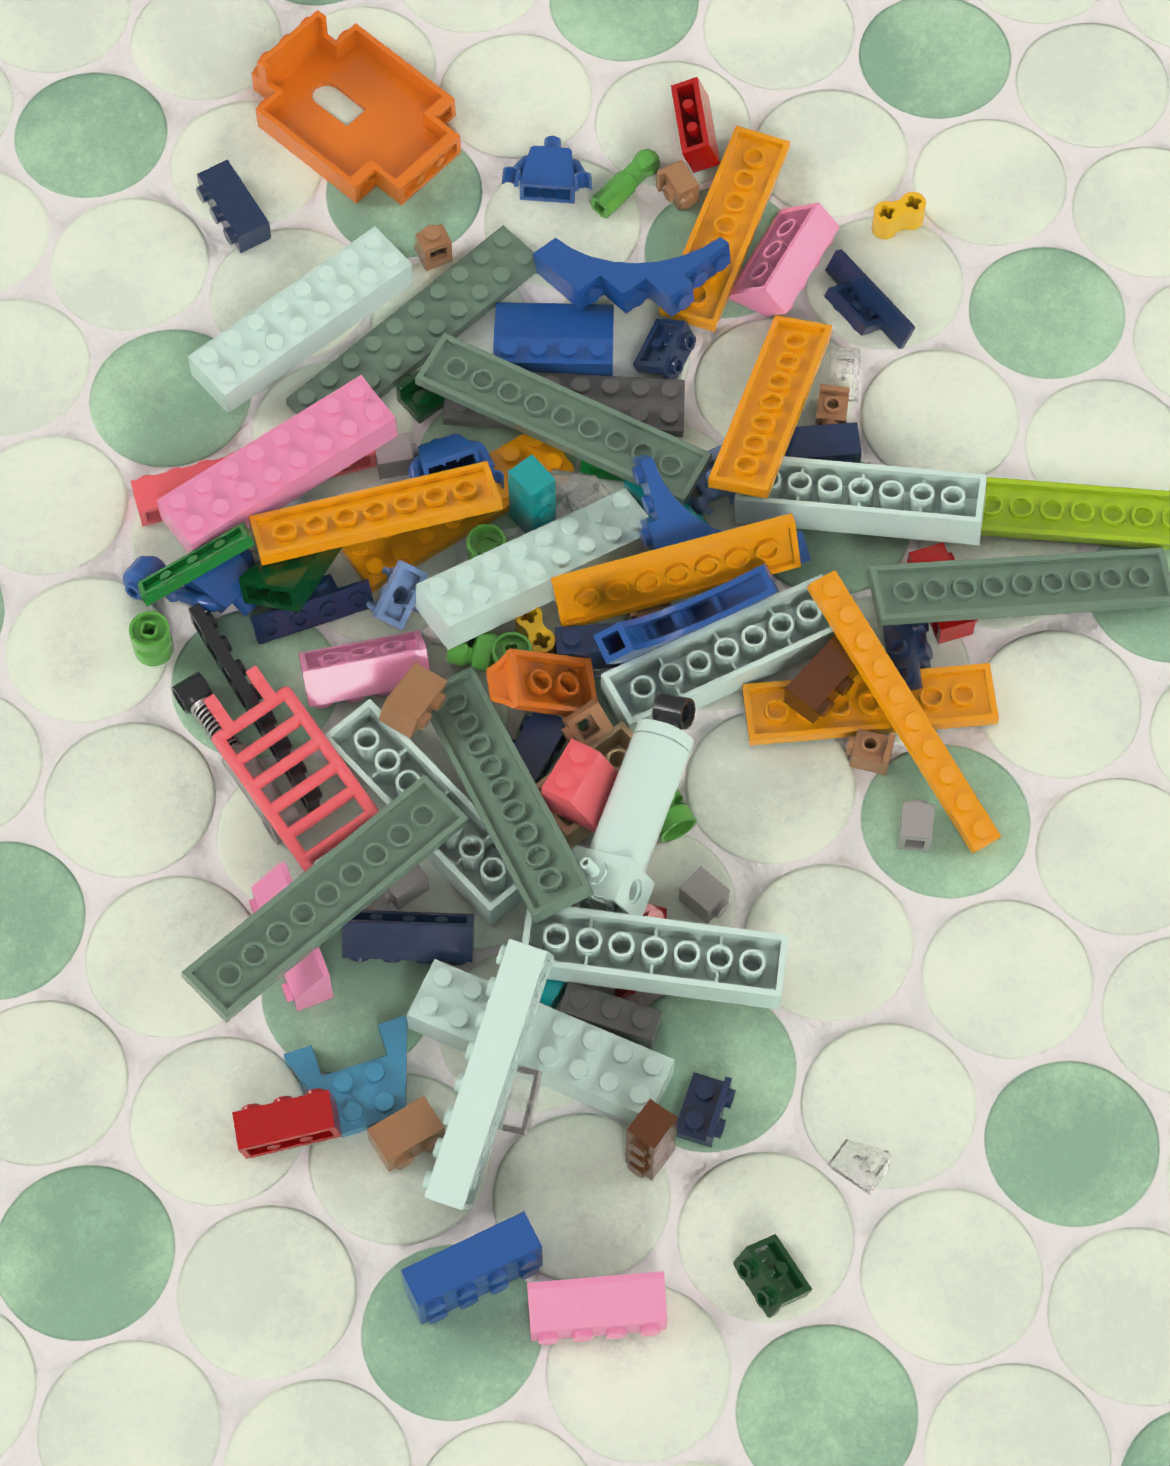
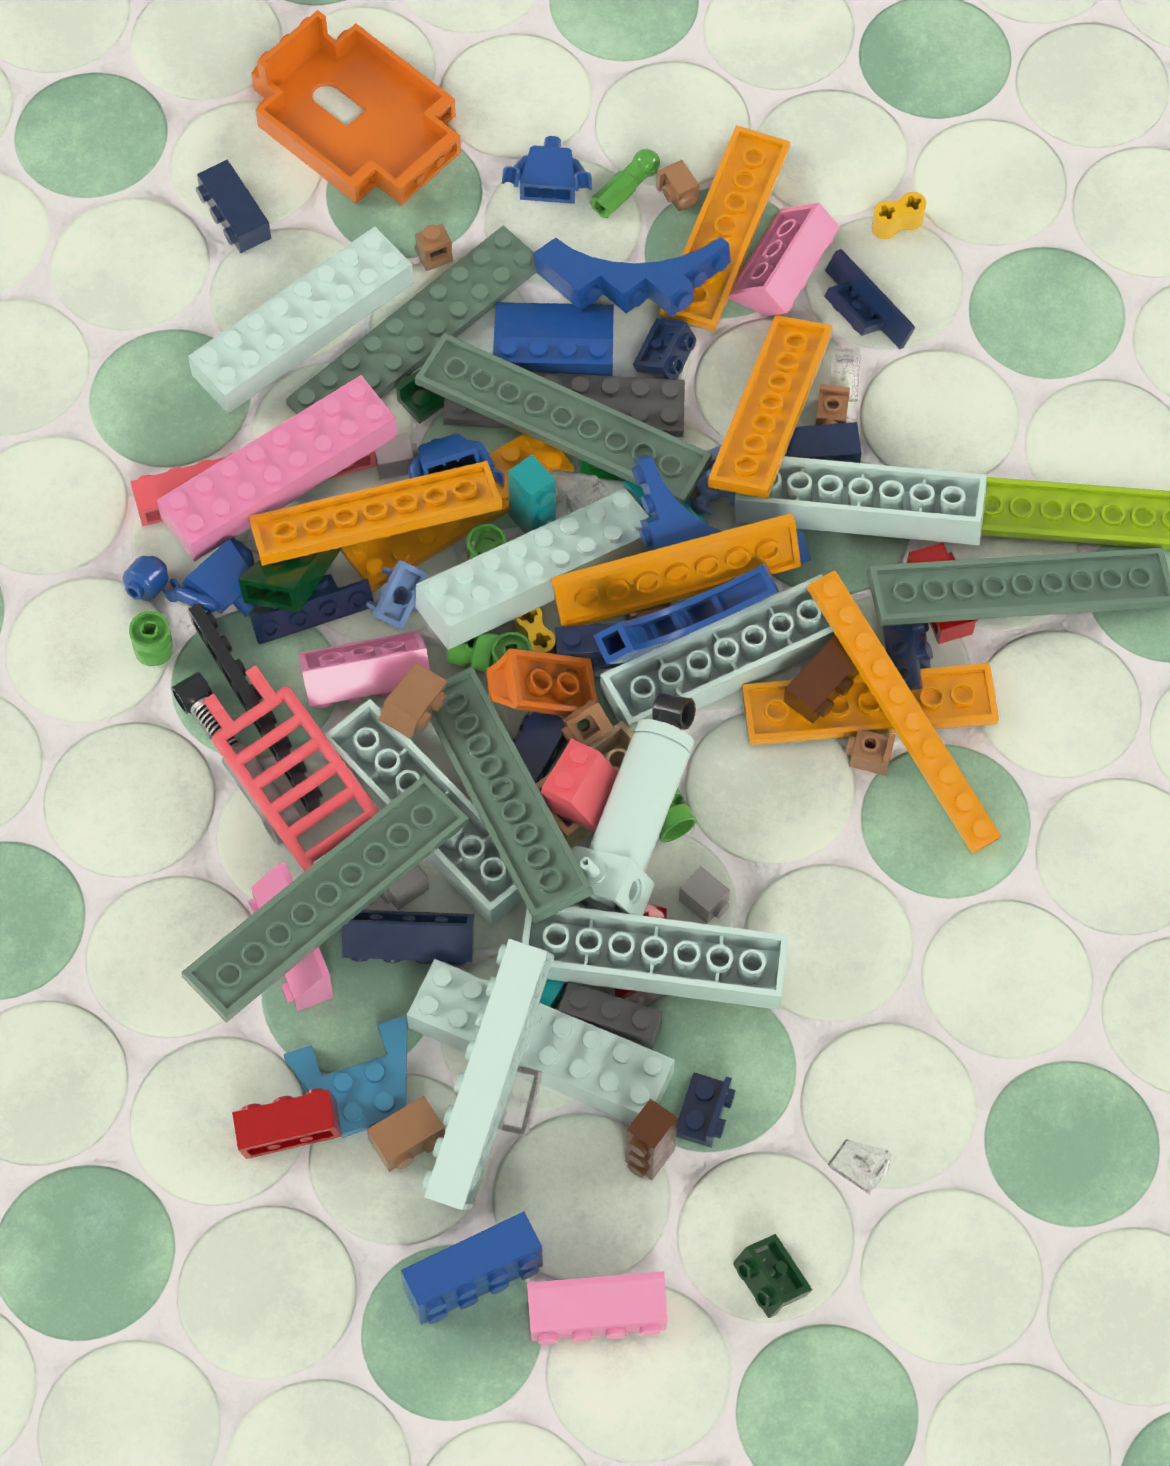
green tile [137,522,255,606] -> none
red brick [671,77,720,173] -> none
light grey brick [897,800,935,852] -> none

